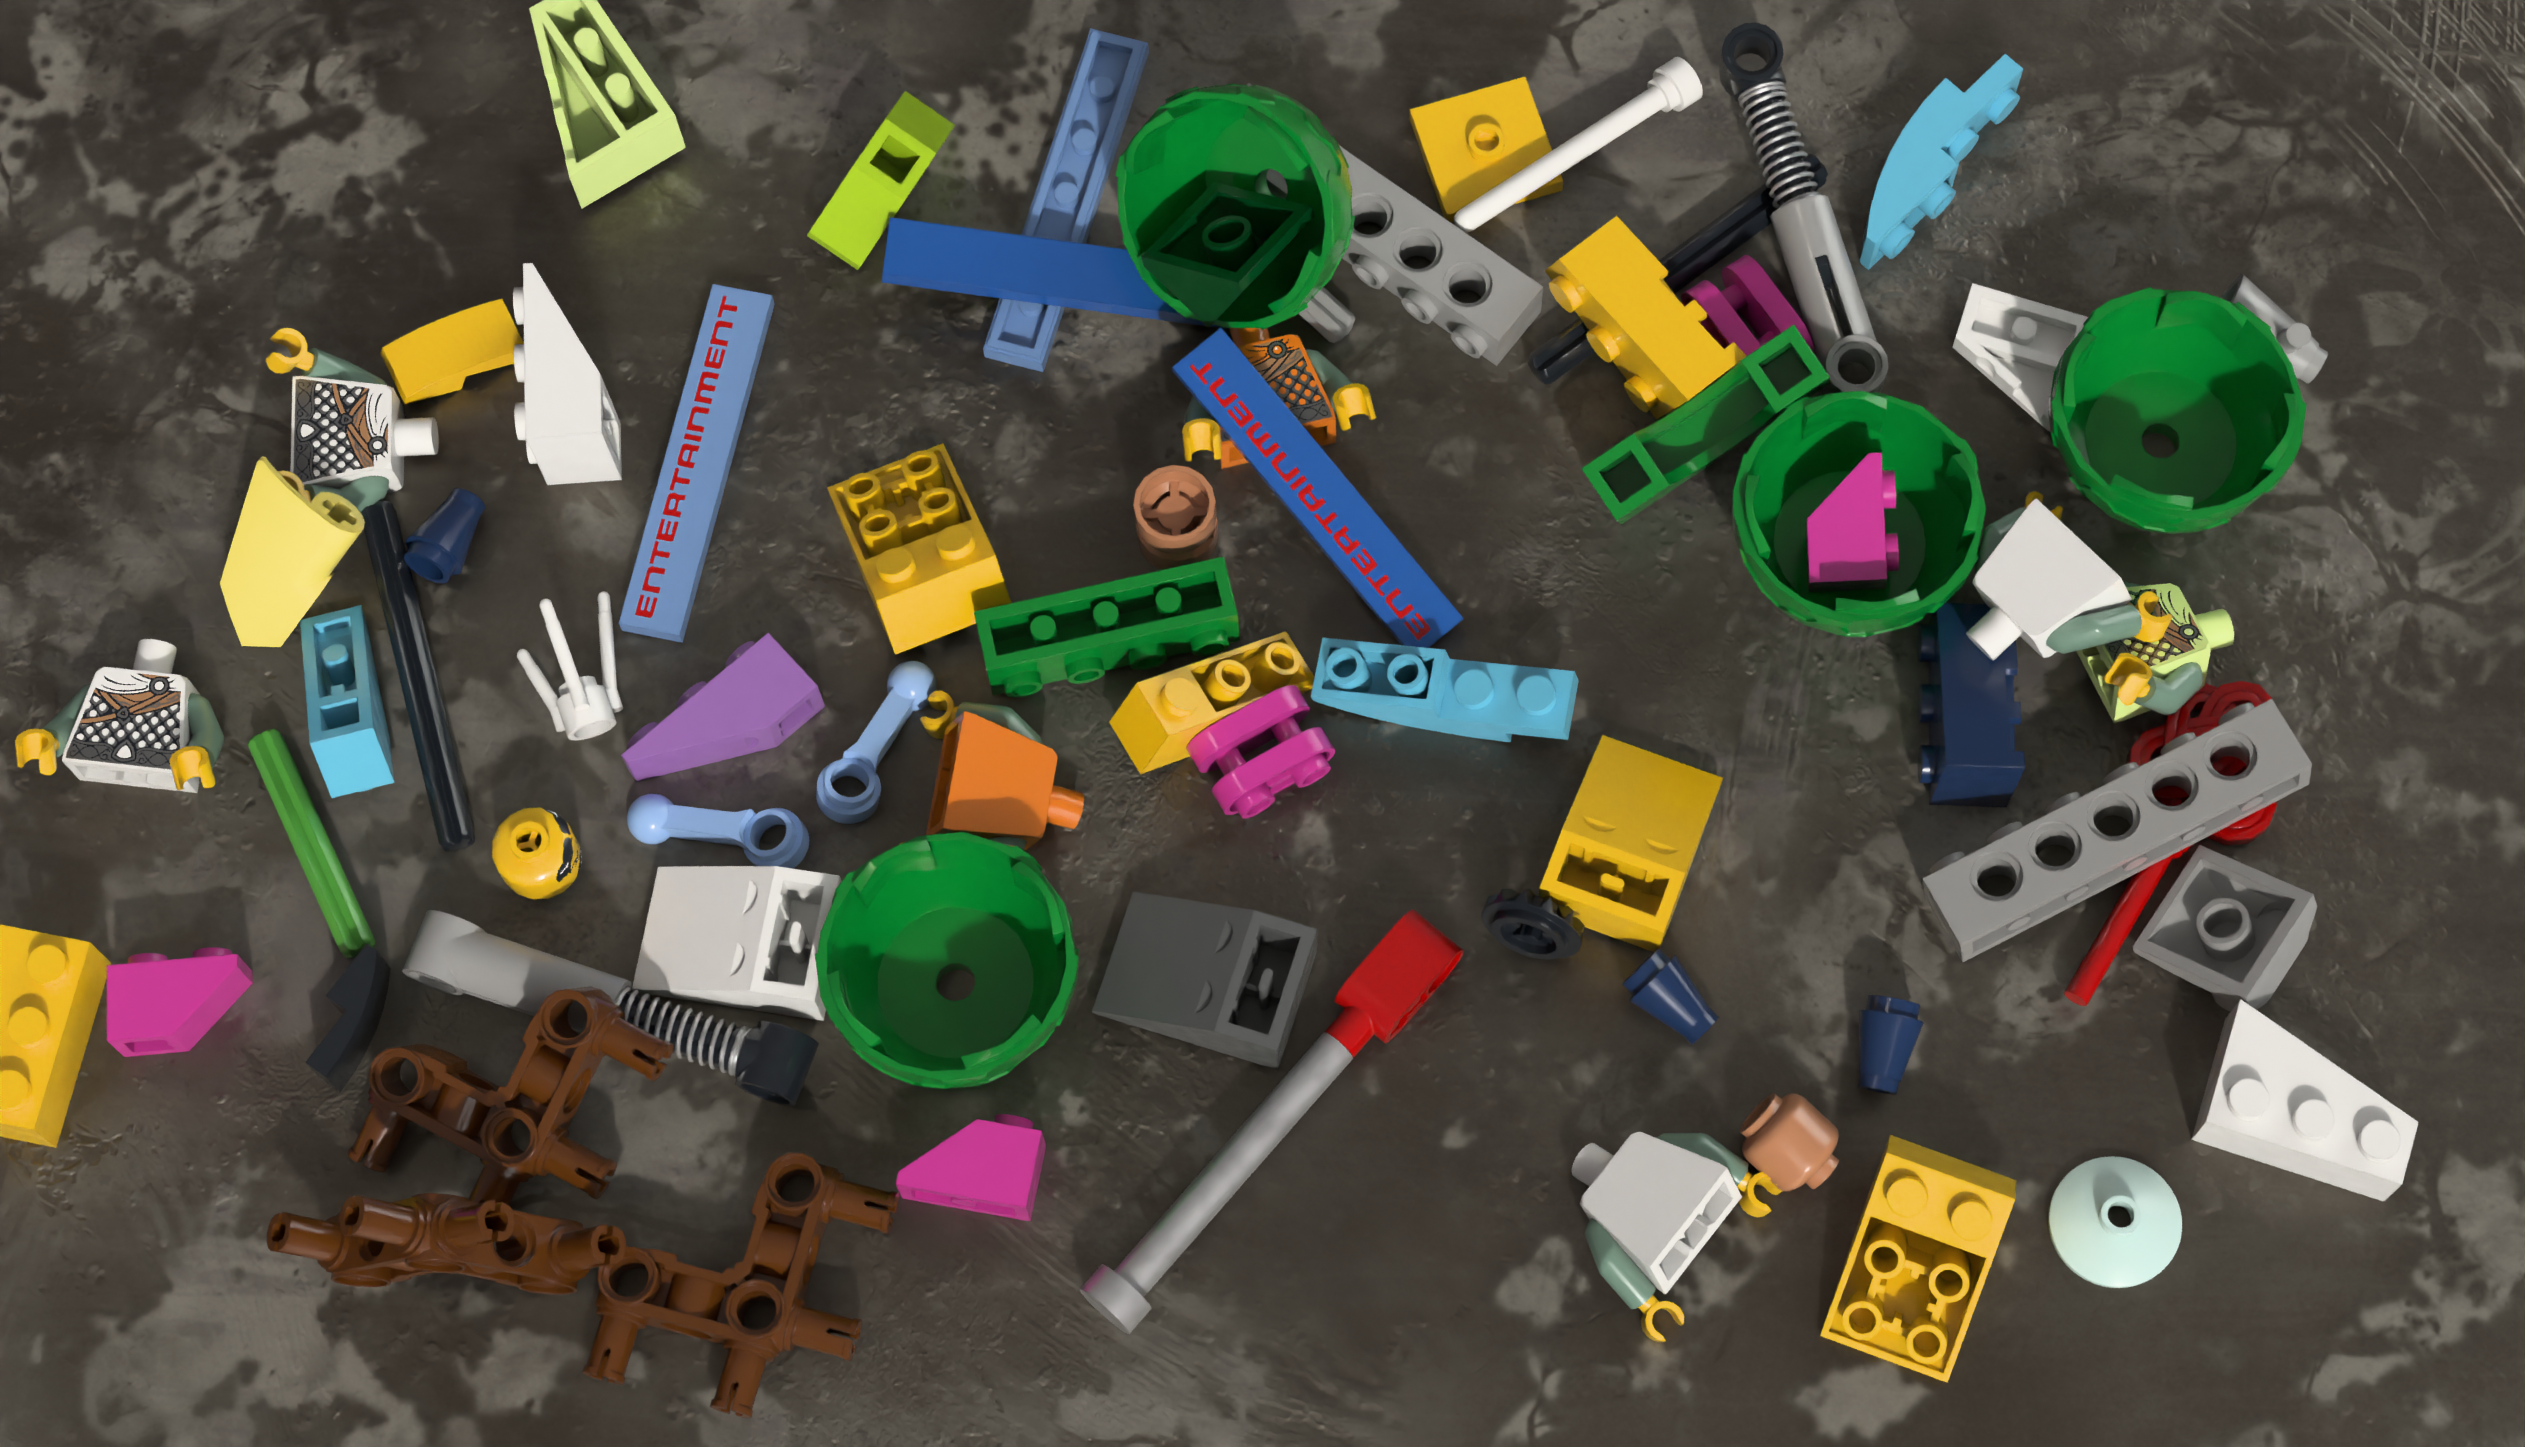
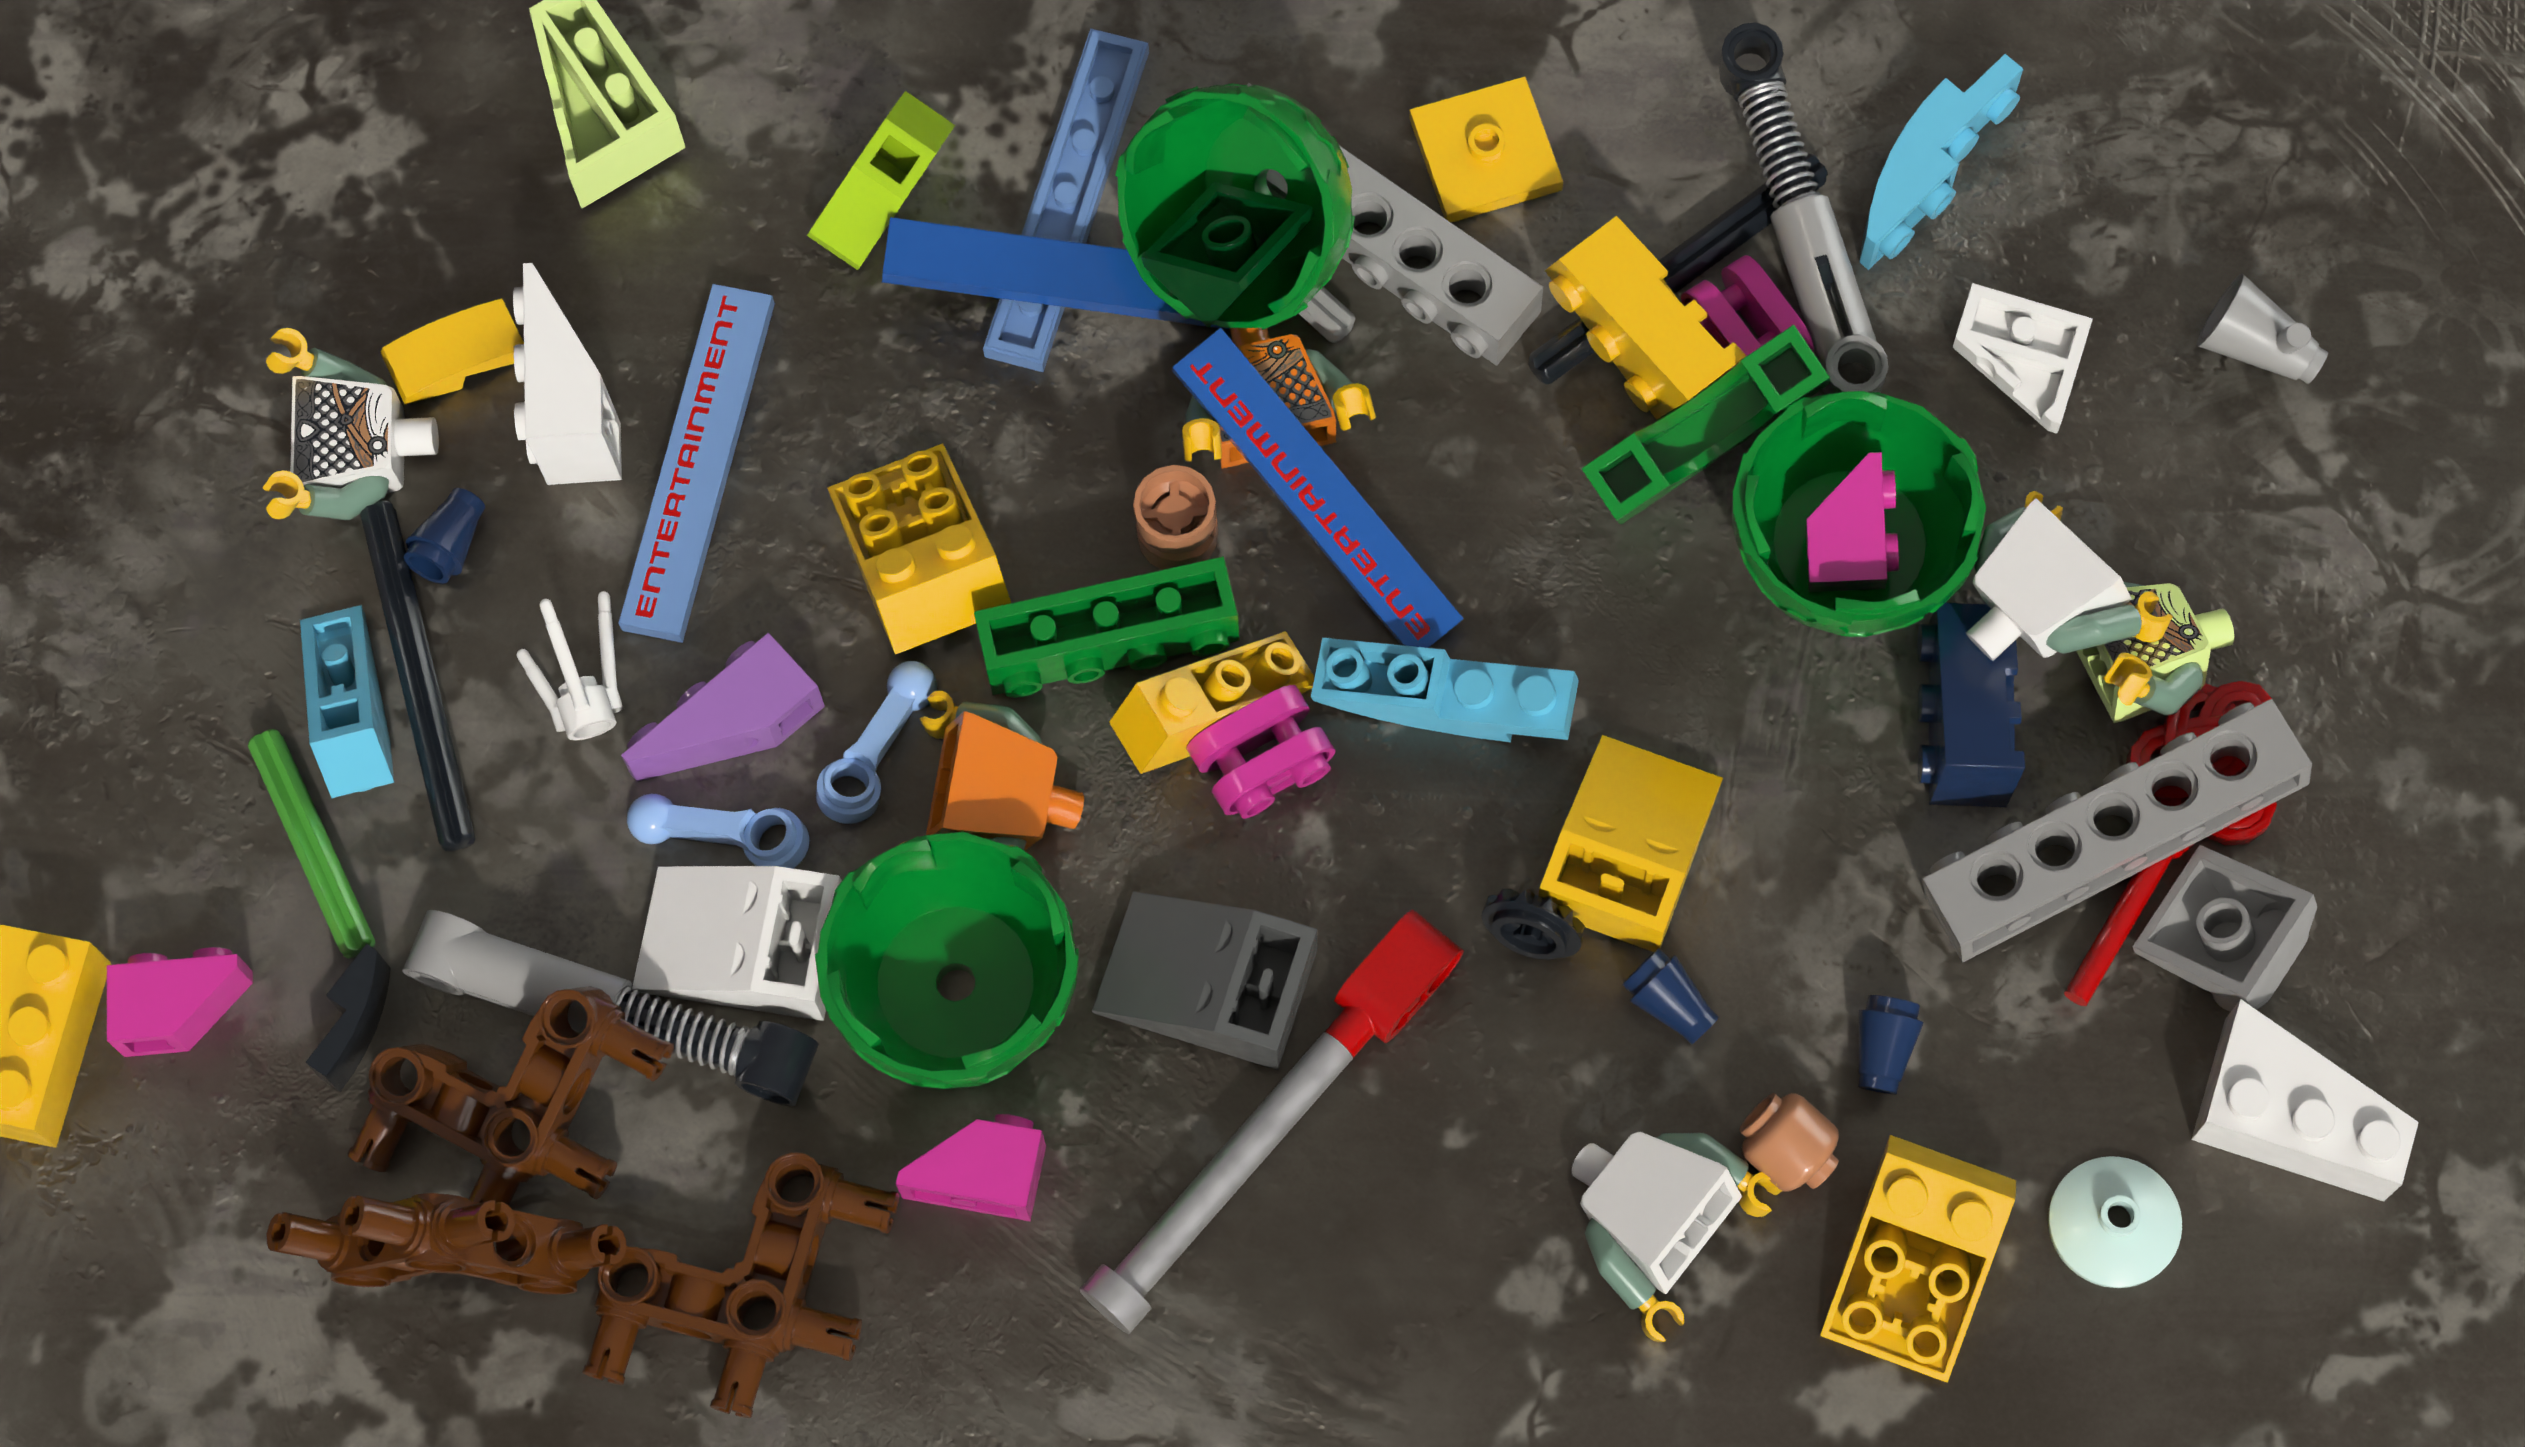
torso [15,639,225,793] -> none
light yellow panel [220,456,365,647] -> none
yellow head [492,807,581,900] -> none
white piece [1454,57,1703,233] -> none
green piece [2048,287,2307,534] -> none

